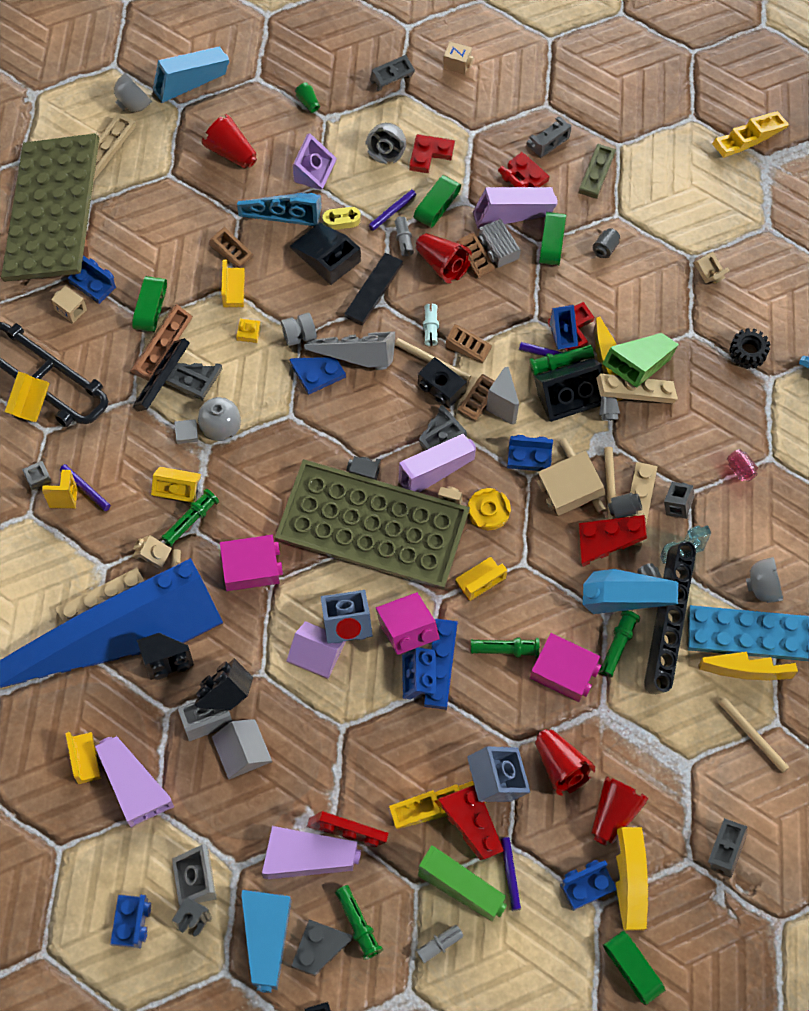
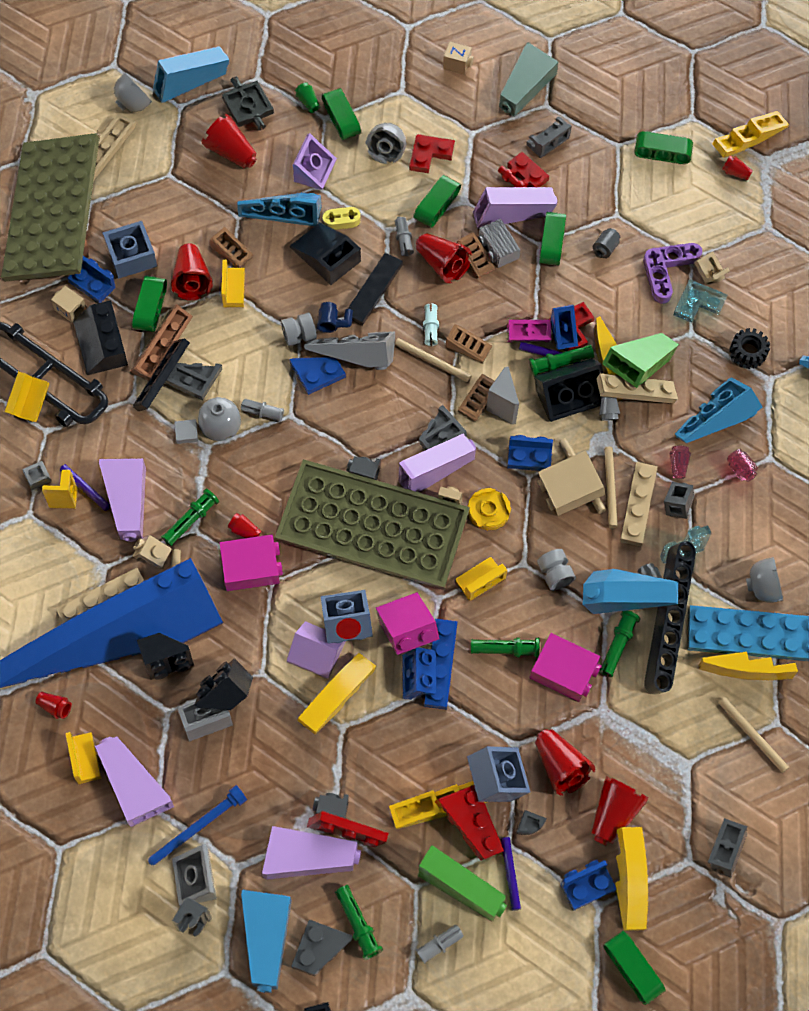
blue bracket [110,895,151,948] -> none
yellow panel [151,467,201,502] -> none
light grey slope [212,719,272,780] -> none
yellow tile [236,319,261,343] -> none
dark purple bar [368,189,416,231] -> none
dark grey hinge [370,55,415,91] -> none
black brick [418,357,467,408] -> none
olive tile [578,144,616,199] -> none
red wing [579,515,647,567] -> none
dark grey brick [608,492,642,518] -> none
none -> red cone [35,692,72,719]
none -> black slope [73,300,128,375]
none -> lavender slope [99,459,146,542]
none -> sand blue brick [103,221,157,279]
none -> blue piece [148,785,247,865]
none -> red cone [171,243,213,300]
none -> pearl dark grey plate [222,76,274,131]
none -> red cone [227,513,262,538]
none -> light grey axle [241,399,284,422]
none -> yellow slope [297,653,376,734]
none -> dark grey brick [313,793,349,819]
none -> dark blue piece [317,302,353,333]
none -> green beam [322,88,361,140]
none -> sand green slope [499,42,559,117]
none -> dark pink hinge [507,320,551,343]
none -> dark grey tile [516,810,547,835]
none -> light grey wheel [537,549,576,590]
none -> green beam [634,131,693,164]
none -> medium lavender beam [643,243,702,304]
none -> clear pink cone [669,446,691,479]
none -> clear light blue plate [673,279,728,323]
none -> dark azure wedge [675,377,763,443]
none -> red cone [722,155,753,181]

